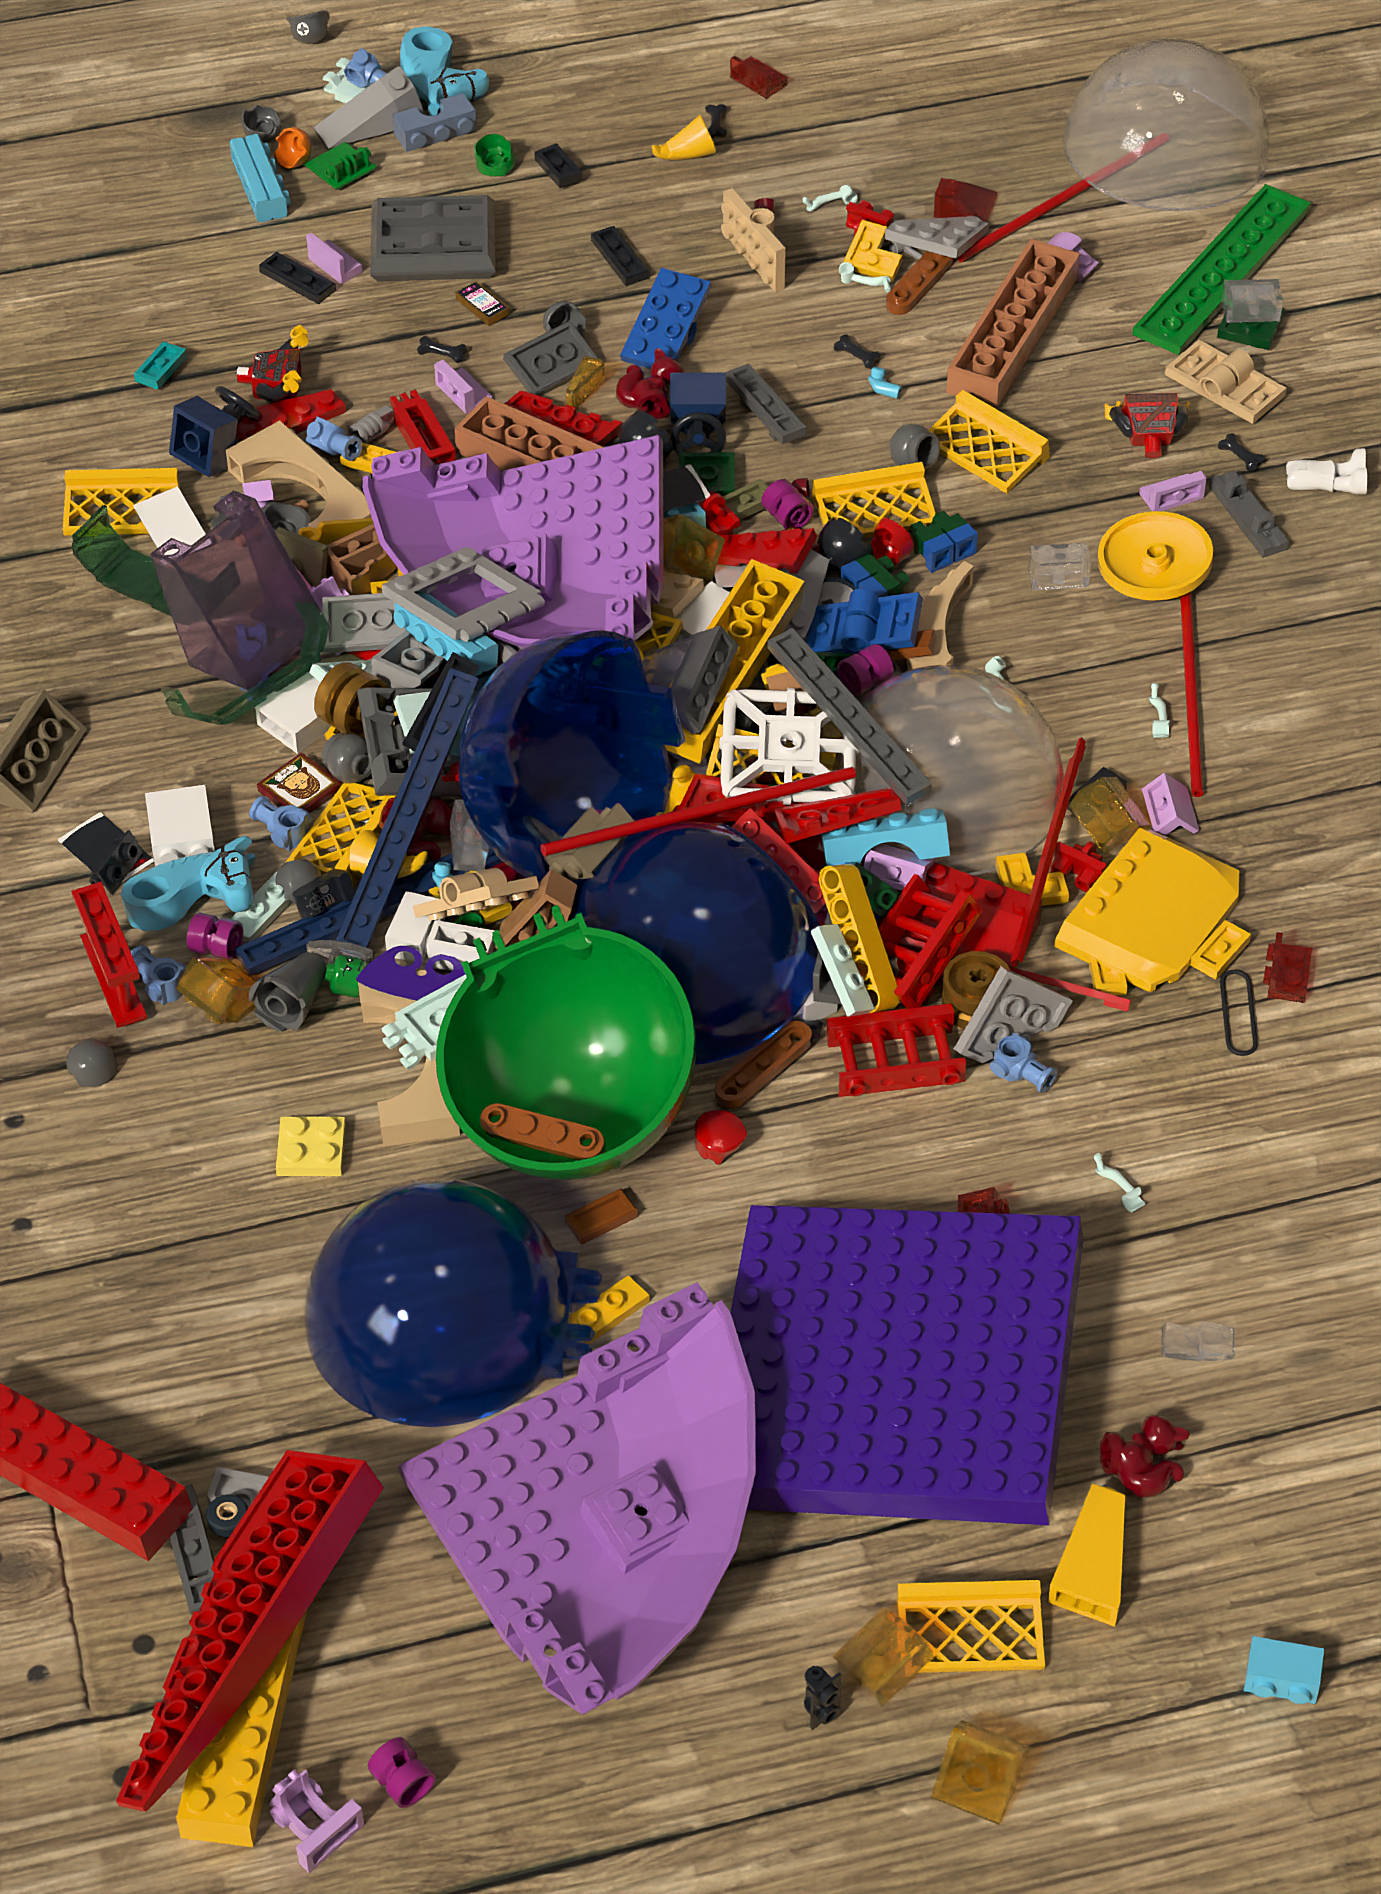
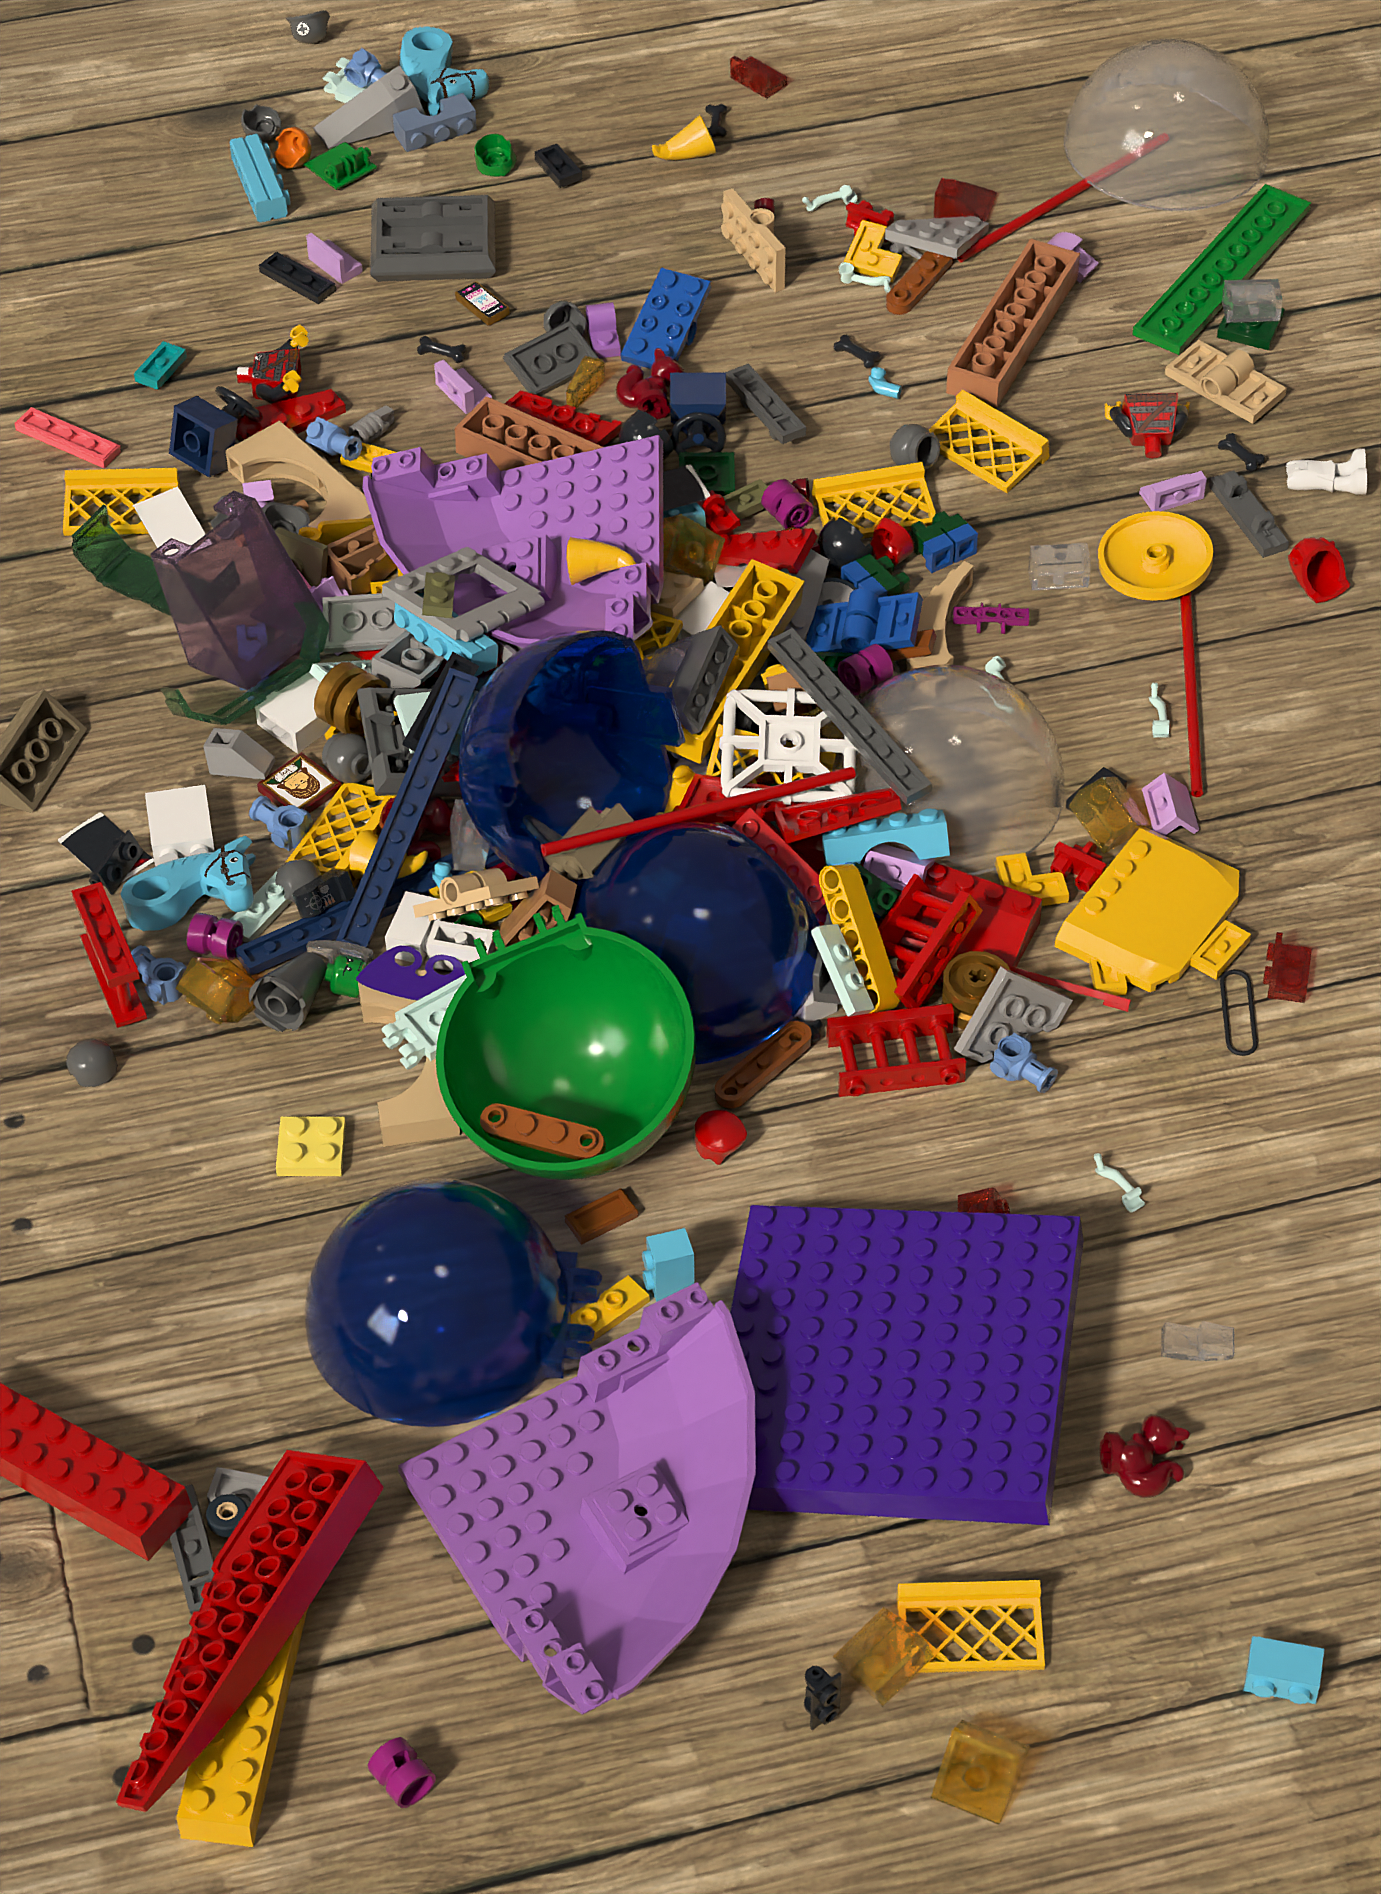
lavender tile [269,1769,364,1873] -> none
red hinge [389,389,456,465] -> none
black tile [591,226,650,286] -> none
red piece [1010,737,1086,967] -> none
yellow slope [1048,1484,1125,1626] -> none
none -> coral tile [15,407,121,469]
none -> light grey slope [203,728,275,779]
none -> olive plate [422,572,455,618]
none -> yellow hat [566,537,636,585]
none -> medium lavender plate [586,302,621,358]
none -> medium azure brick [642,1228,694,1302]
none -> magenta piece [953,603,1029,634]
none -> red helmet [1288,537,1350,603]

